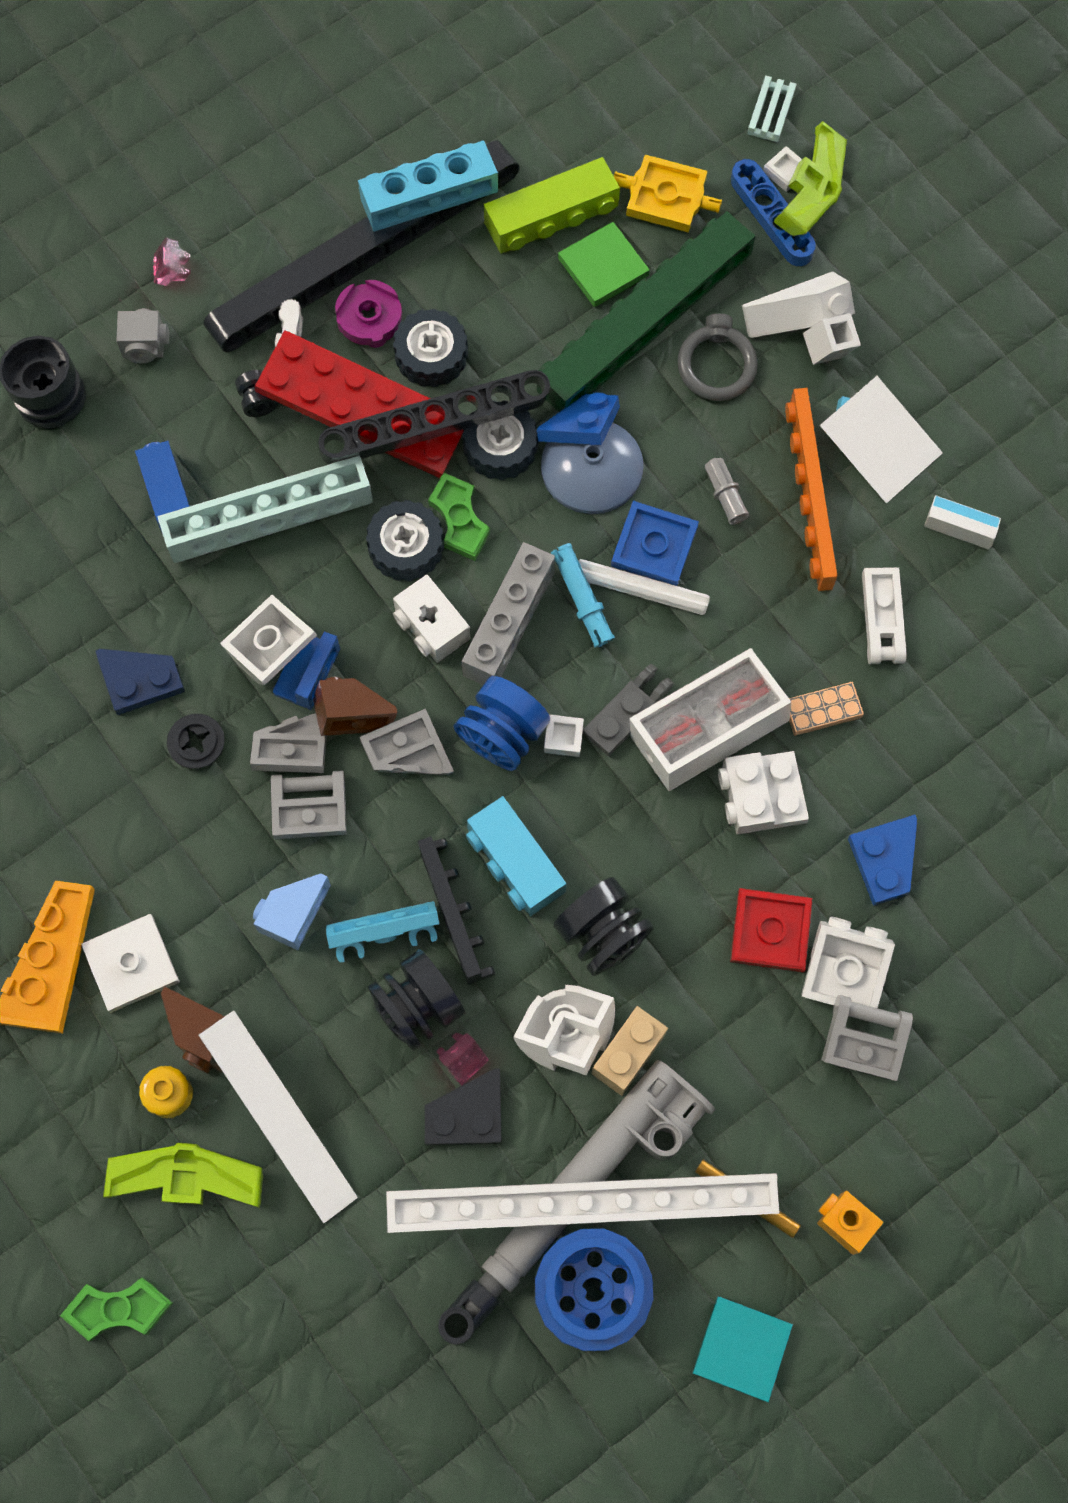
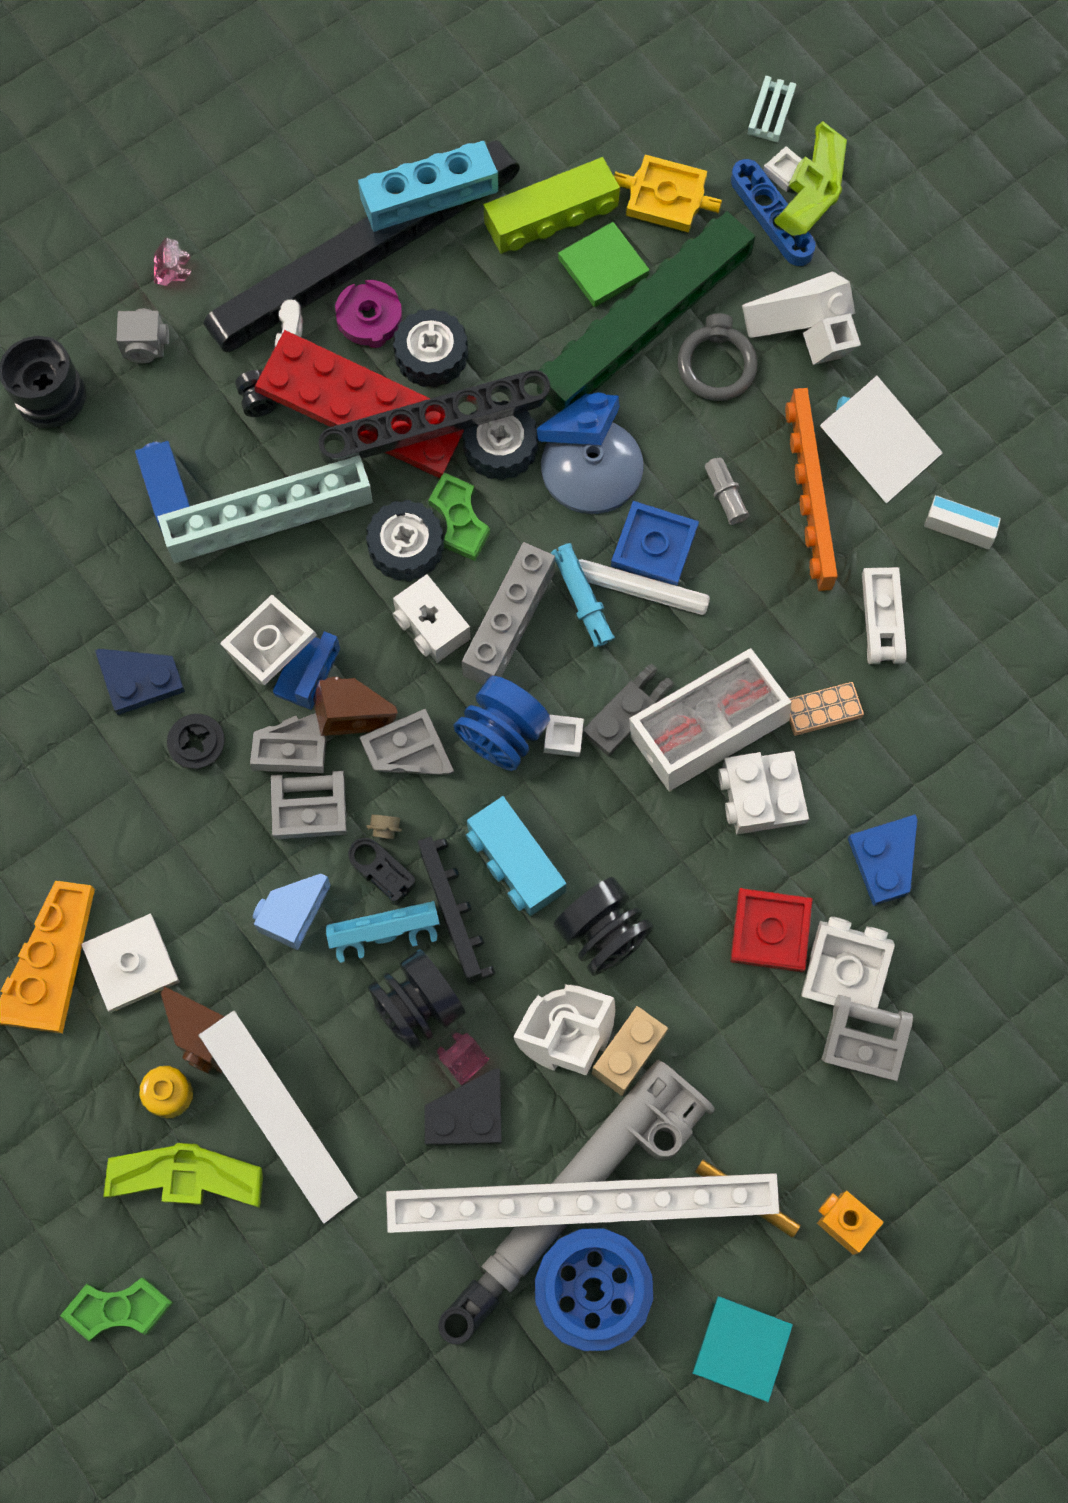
none -> black piece [348,838,416,905]
none -> dark tan plate [366,814,402,839]

